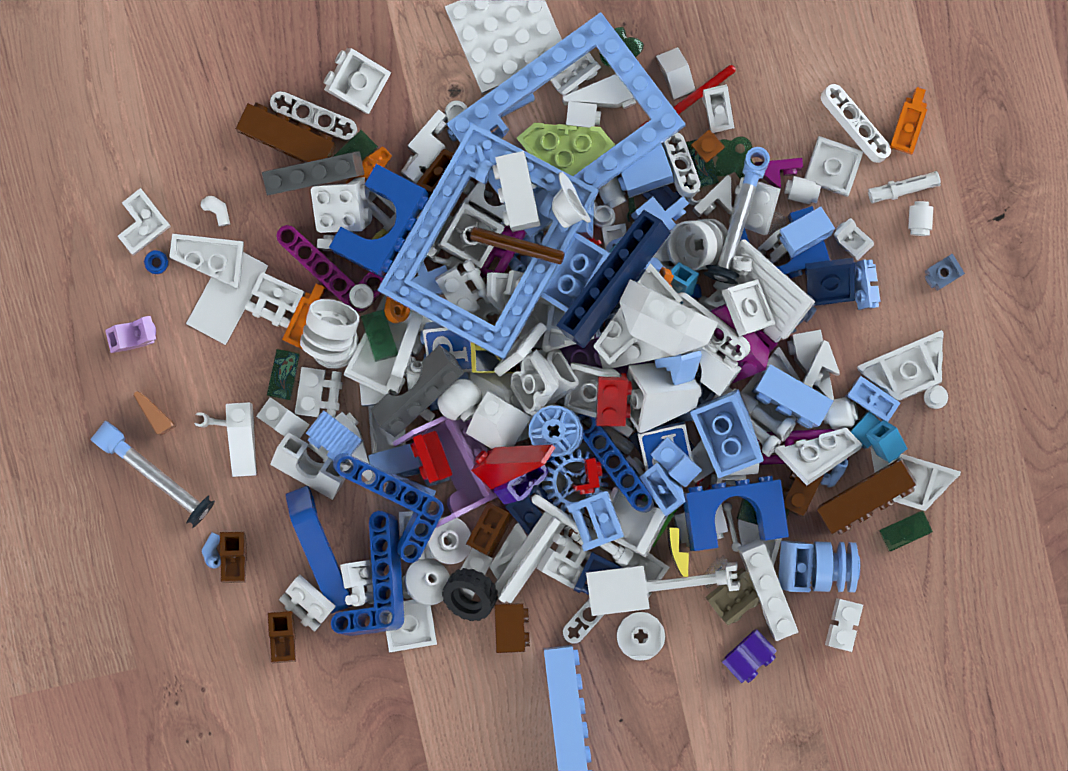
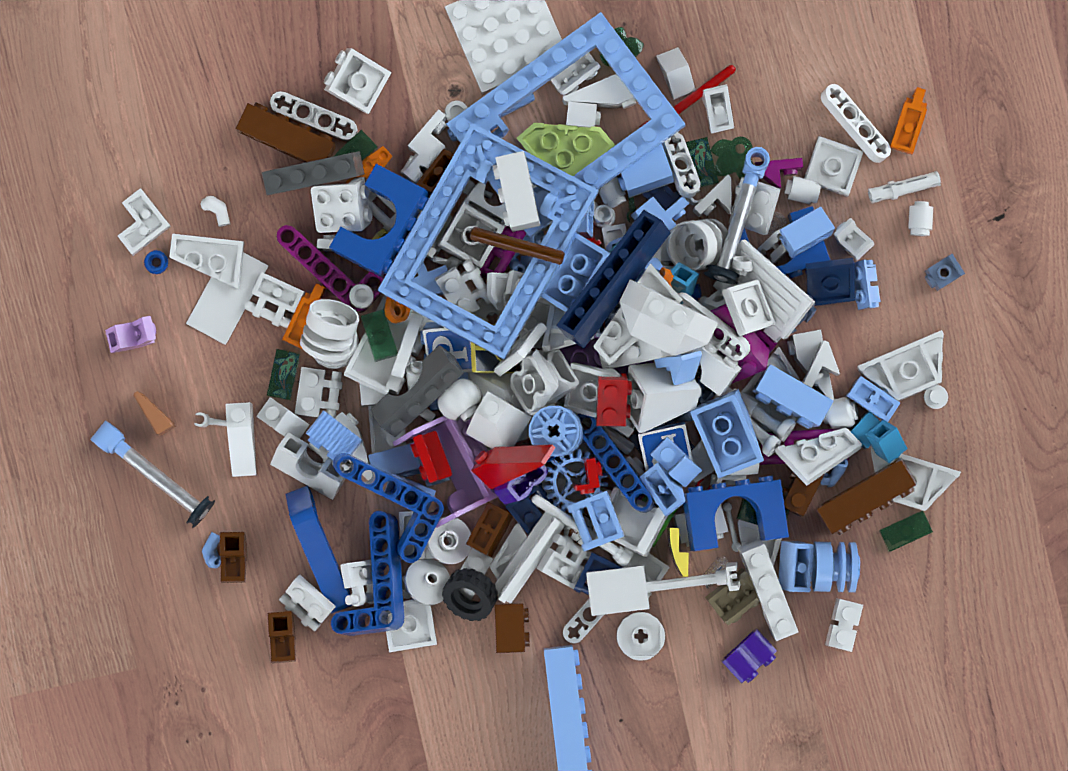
white piece [552,172,591,228] -> none
dark orange plate [691,129,725,164] -> none

